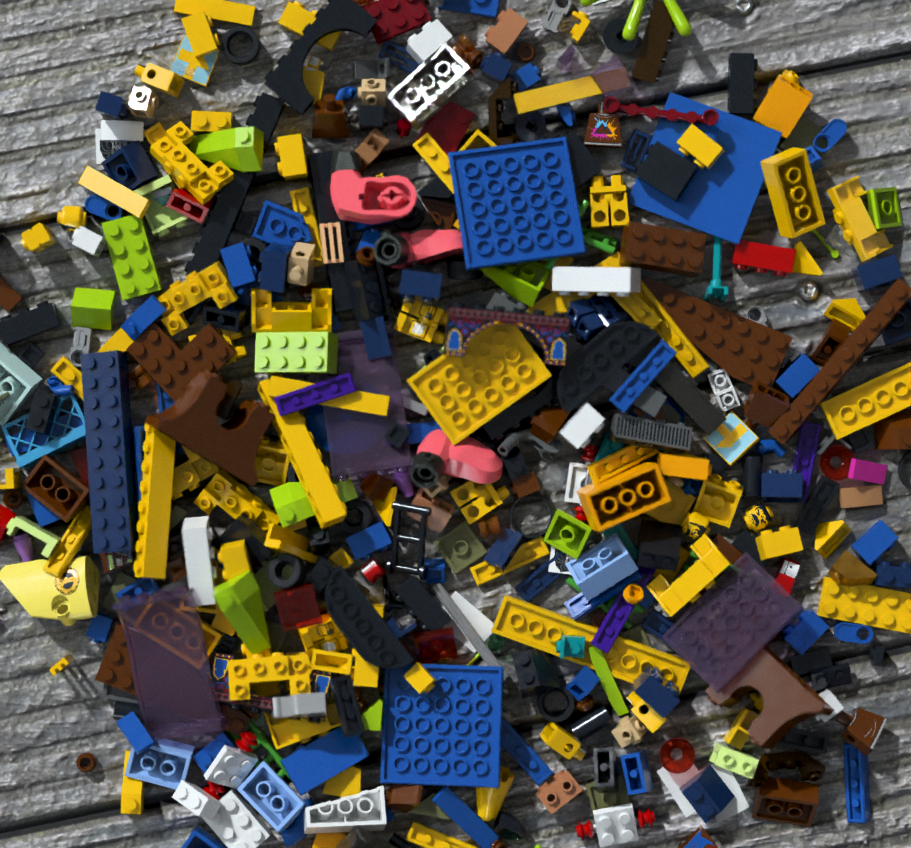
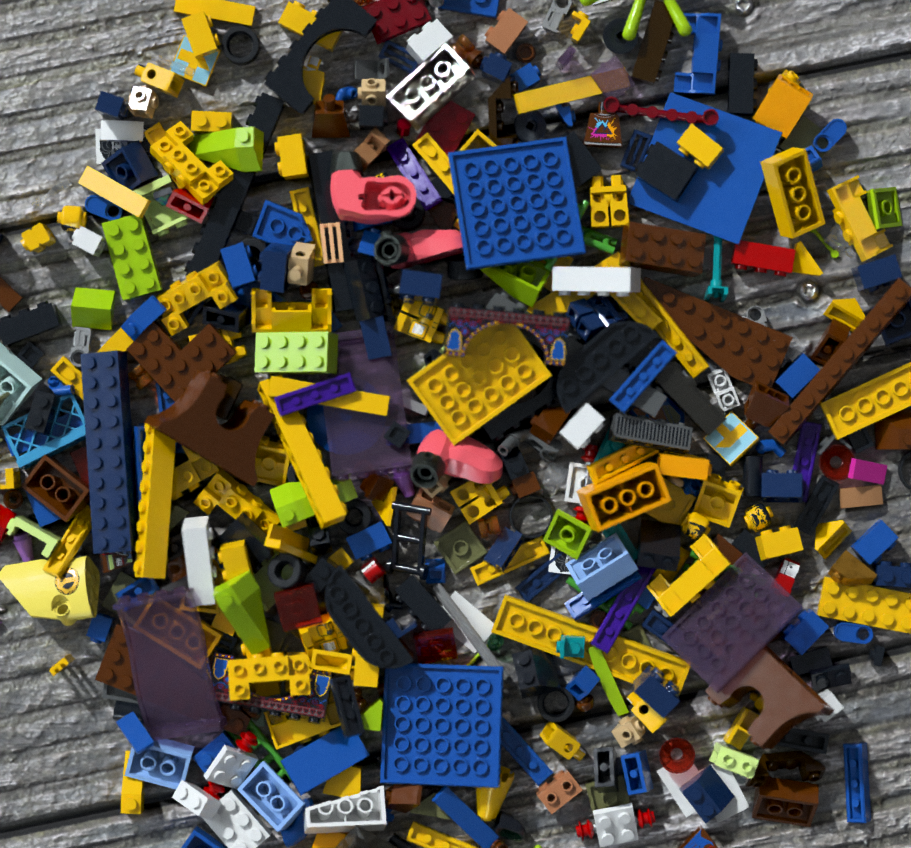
reddish brown plate [76,752,97,773] -> none
light grey piece [273,692,327,718] -> none
reddish brown plate [356,246,376,266] -> none
yellow brick [403,662,436,694] -> none
black pin [570,705,614,742] -> none
light orange tile [623,584,644,605] -> none
reddish brown torso [836,708,888,756] -> none
none -> tile [386,138,443,211]
none -> blue bracket [673,13,723,95]

